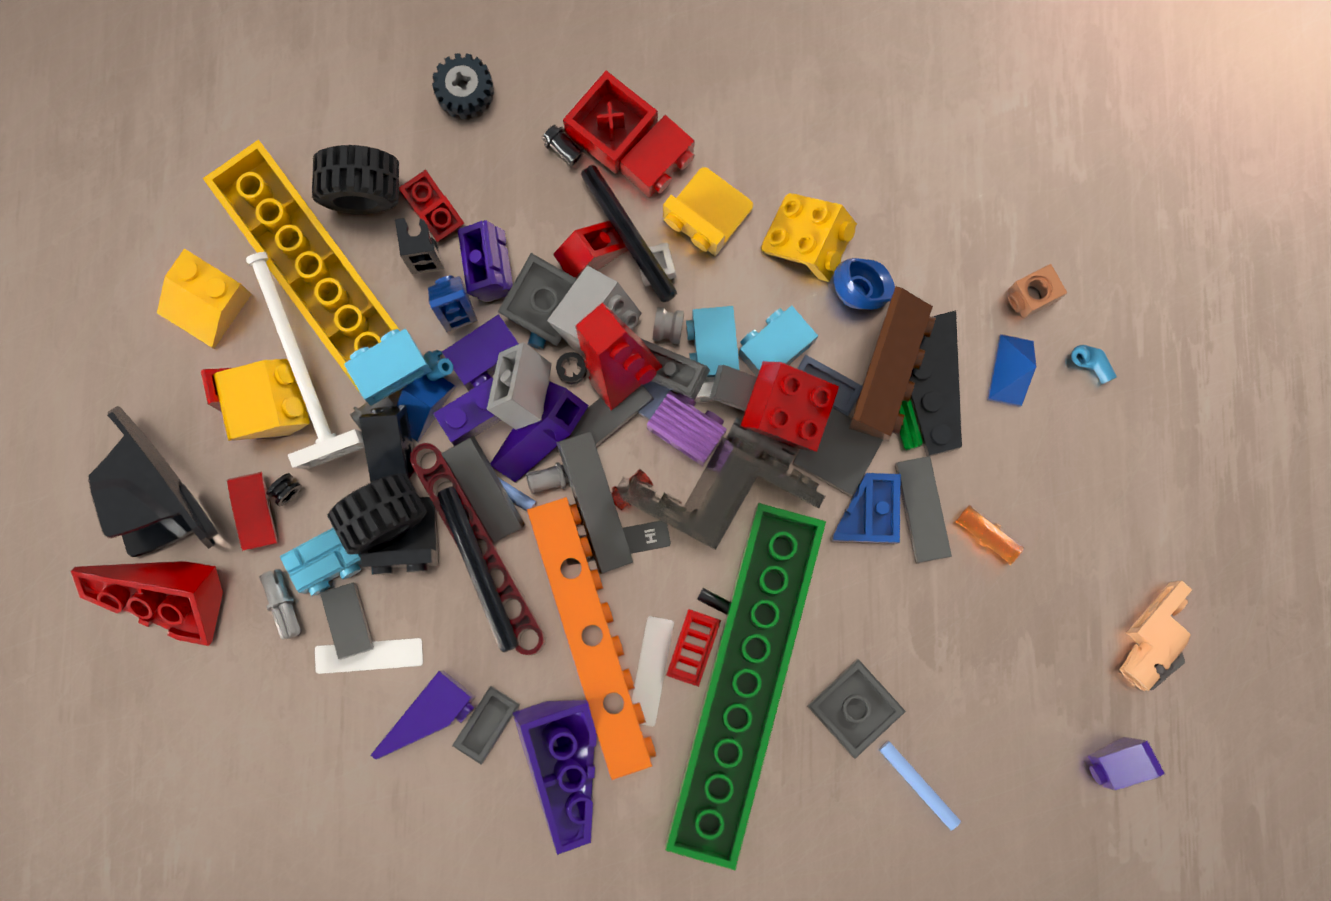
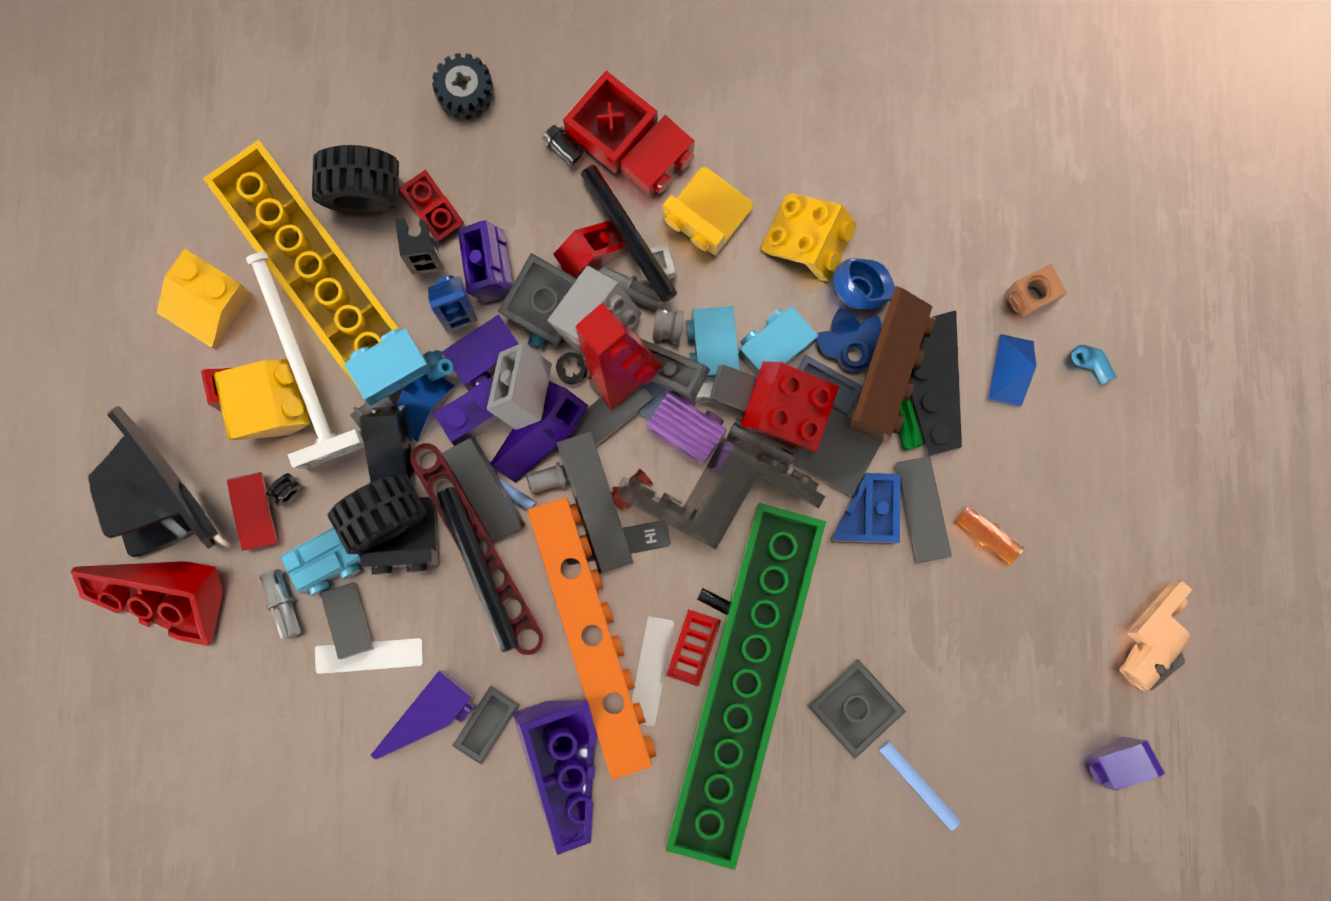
none -> light grey axle [600,266,661,310]
none -> blue plate [817,308,882,372]

